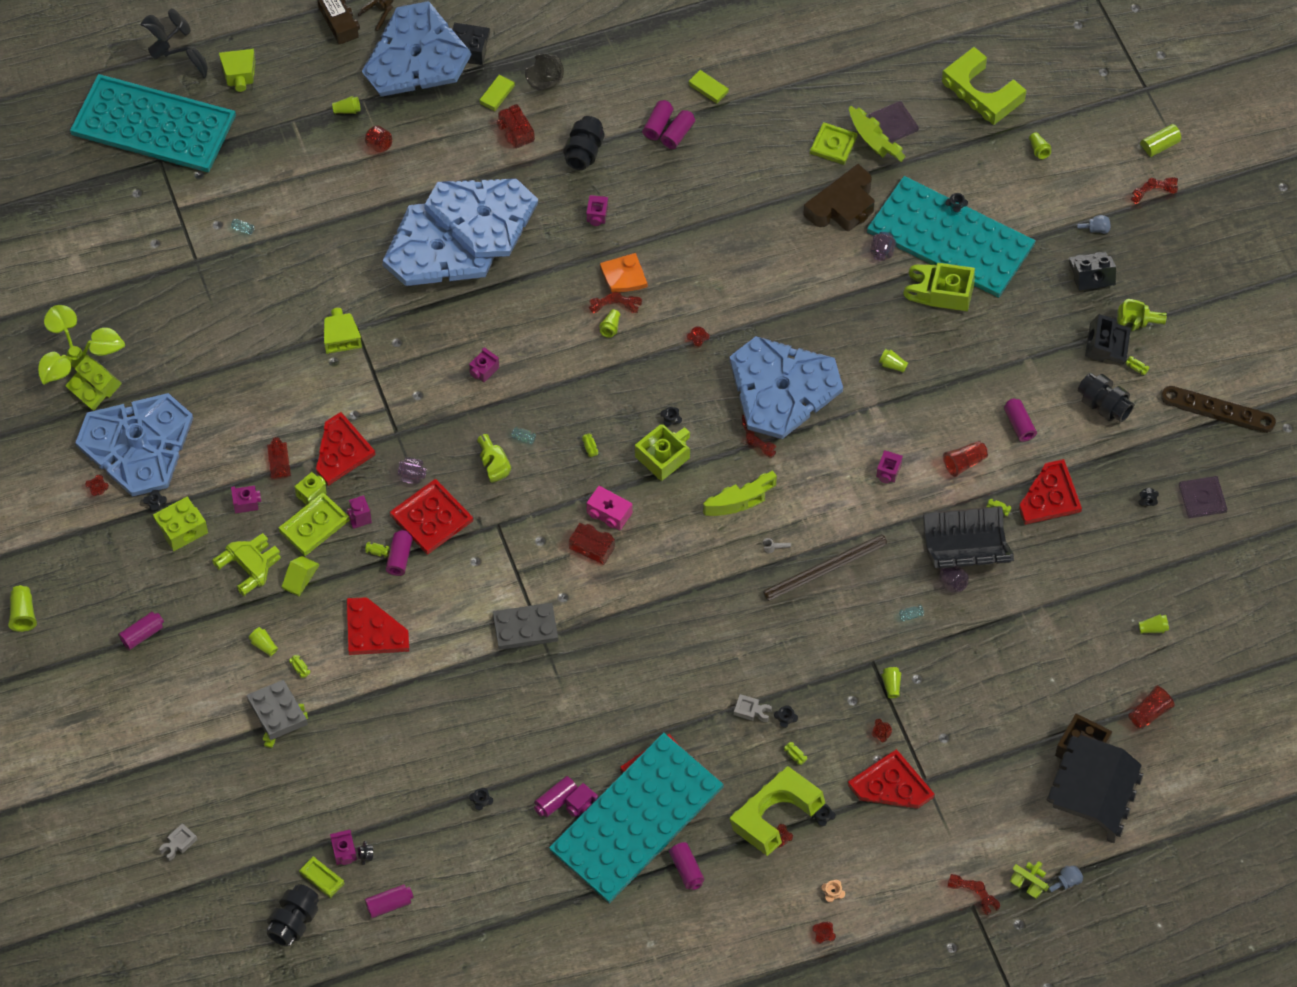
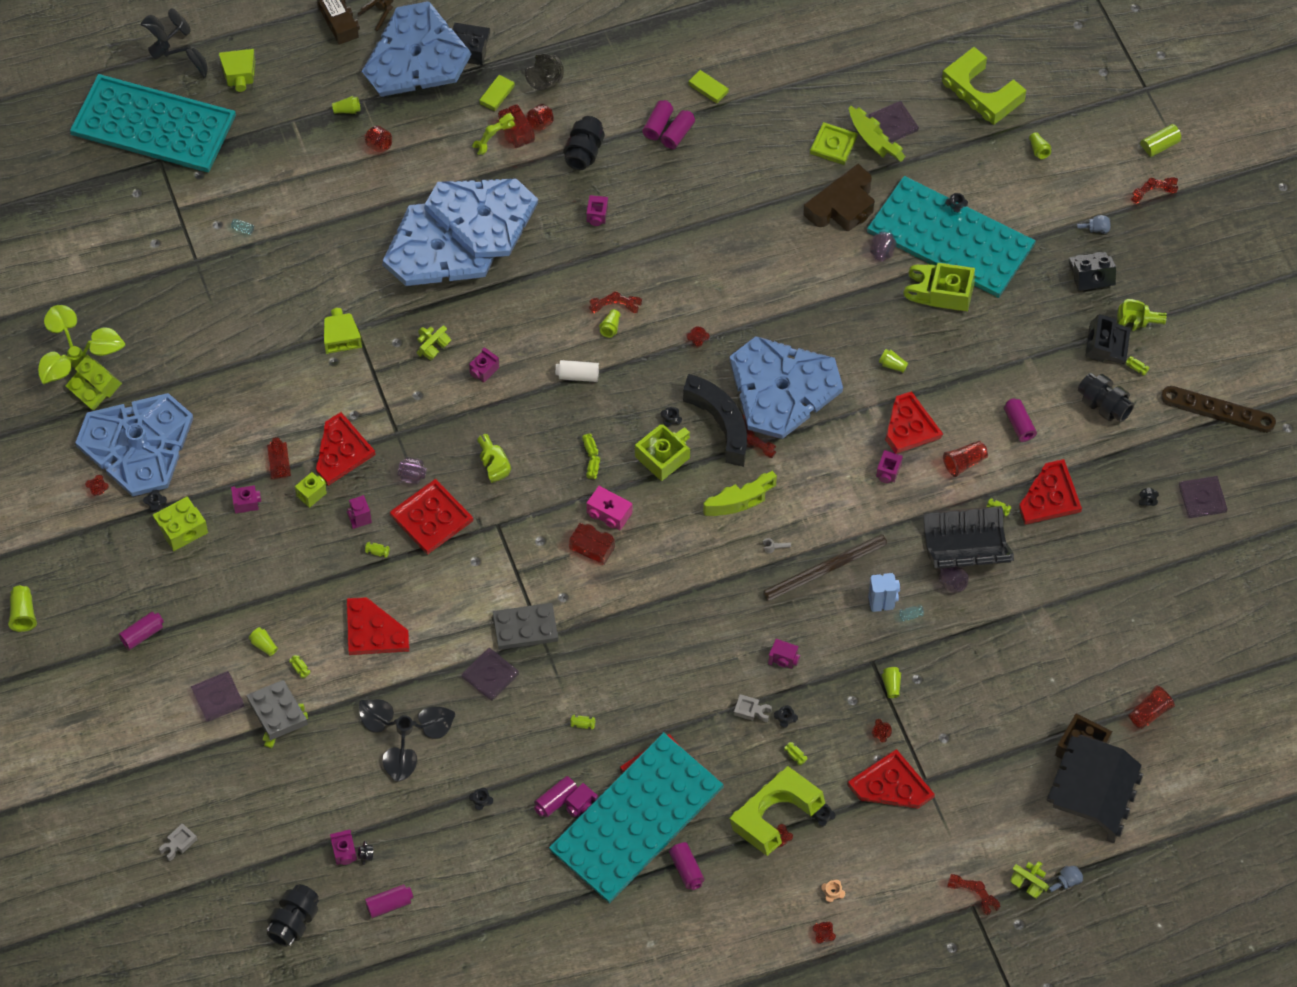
lime connector [212,533,281,596] -> none
lime plate [279,492,350,556] -> none
lime slope [282,556,319,596] -> none
lime tile [299,856,345,899] -> none
magenta brick [386,530,413,576] -> none
clear light blue piece [512,427,536,444] -> none
orange plate [600,253,648,292] -> none
lime cone [1139,614,1169,634] -> none
none -> clear purple tile [191,671,245,722]
none -> black plant [359,699,455,782]
none -> lime hips [416,325,451,360]
none -> clear purple tile [462,647,519,701]
none -> lime piece [472,113,515,155]
none -> clear red head [526,104,554,131]
none -> white brick [555,360,599,382]
none -> lime piece [570,715,596,729]
none -> lime piece [586,455,600,480]
none -> black brick [683,374,747,467]
none -> magenta brick [768,639,801,669]
none -> light blue brick [868,573,900,612]
none -> red plate [885,391,943,454]

